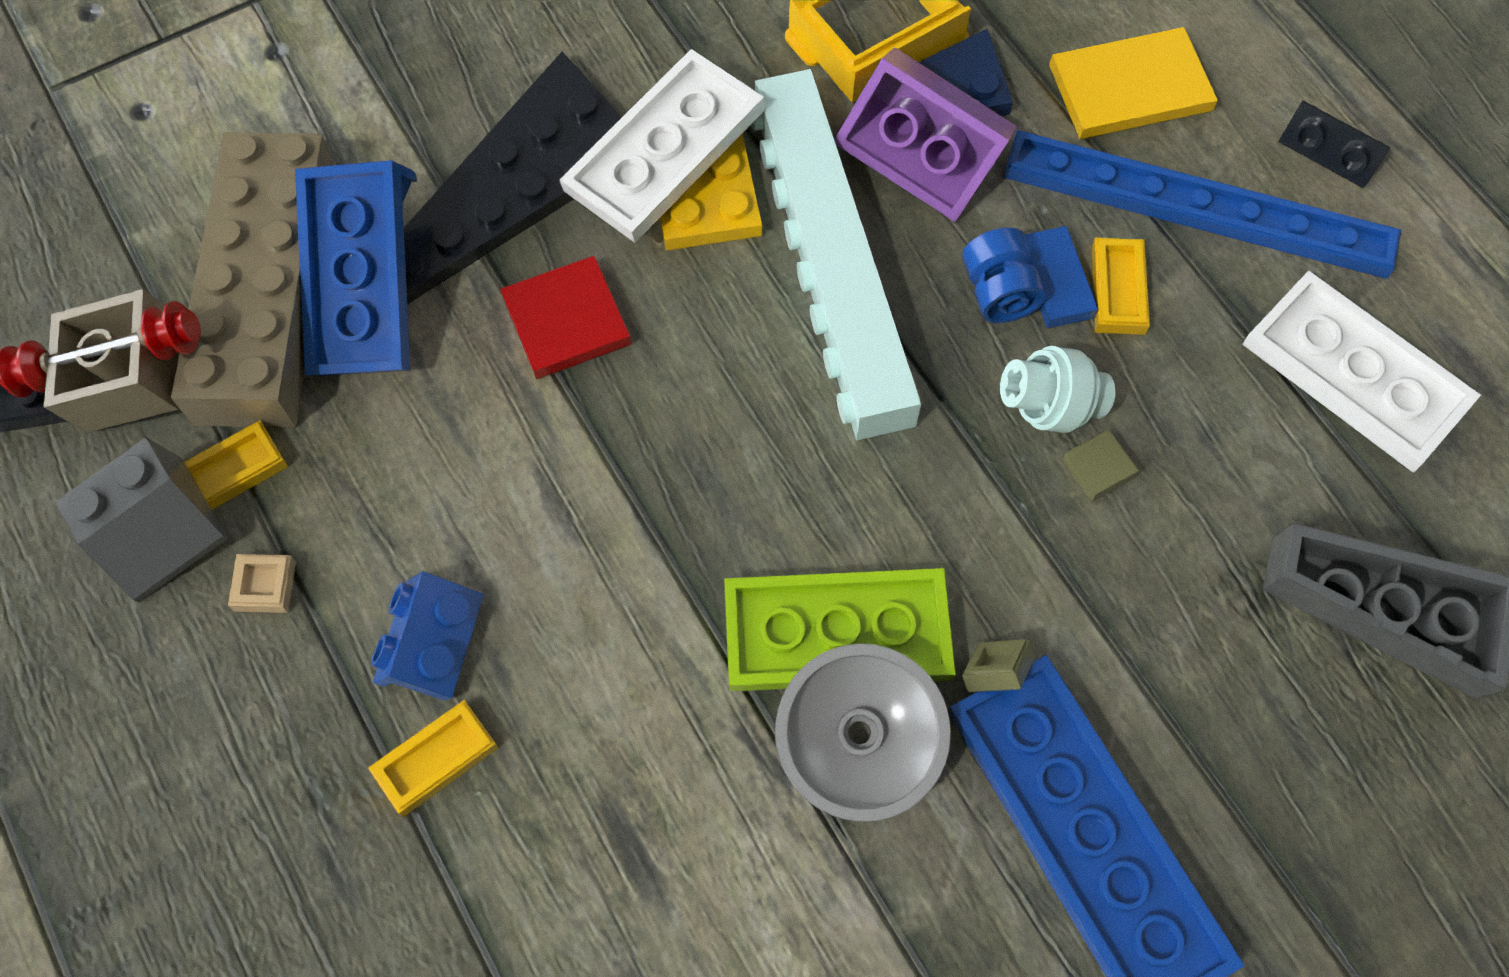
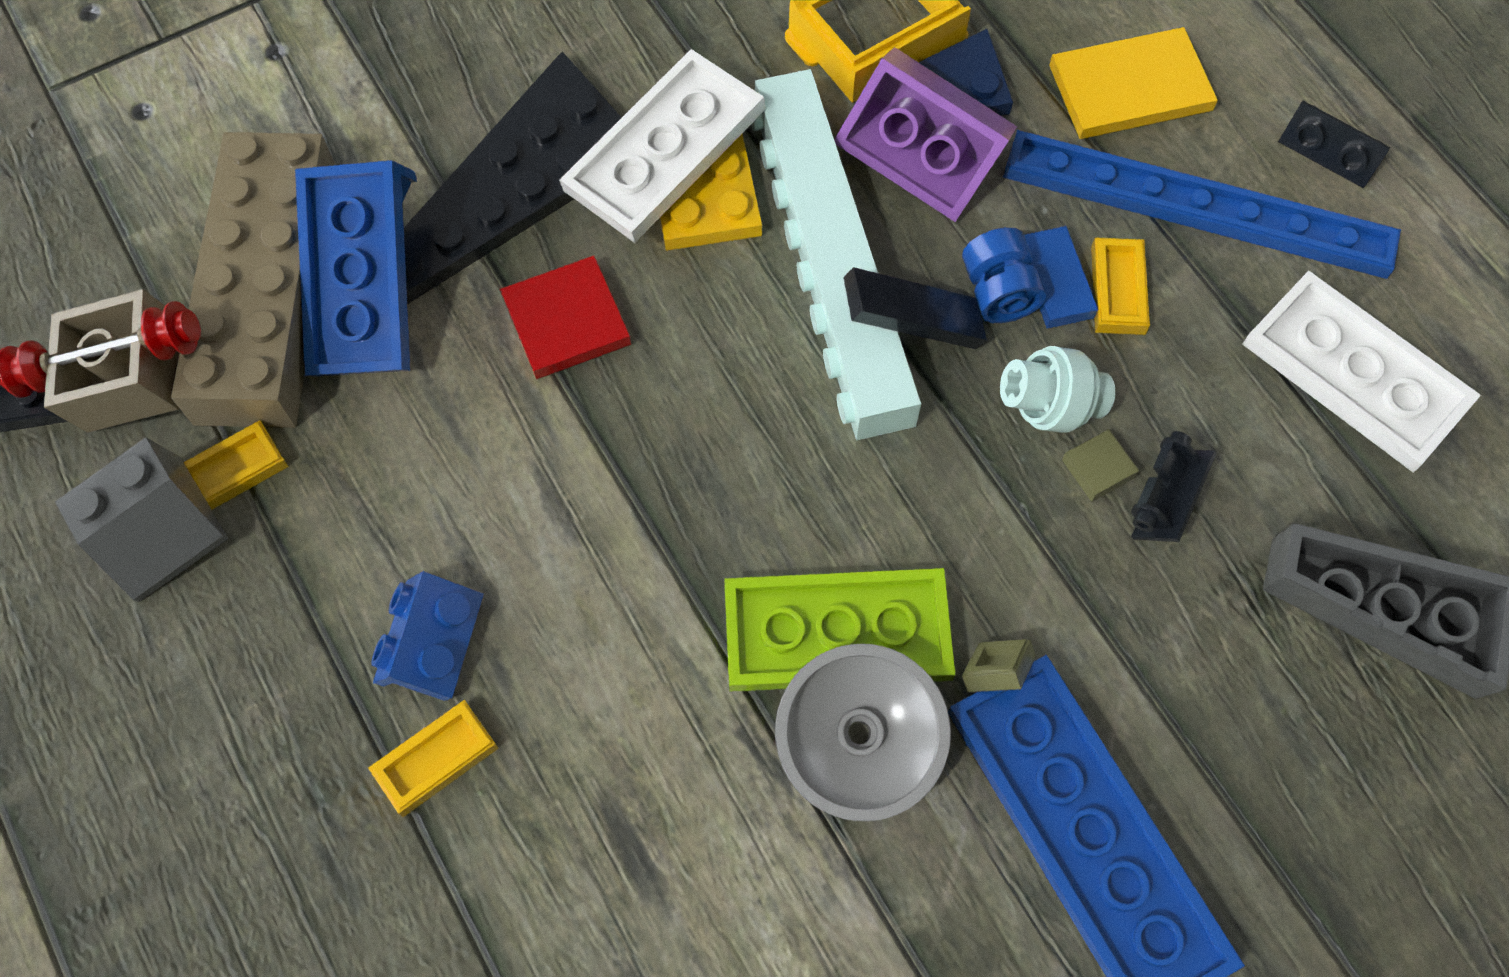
tan tile [228,554,296,613] -> none
none -> black tile [843,267,987,349]
none -> black hinge [1131,431,1217,542]

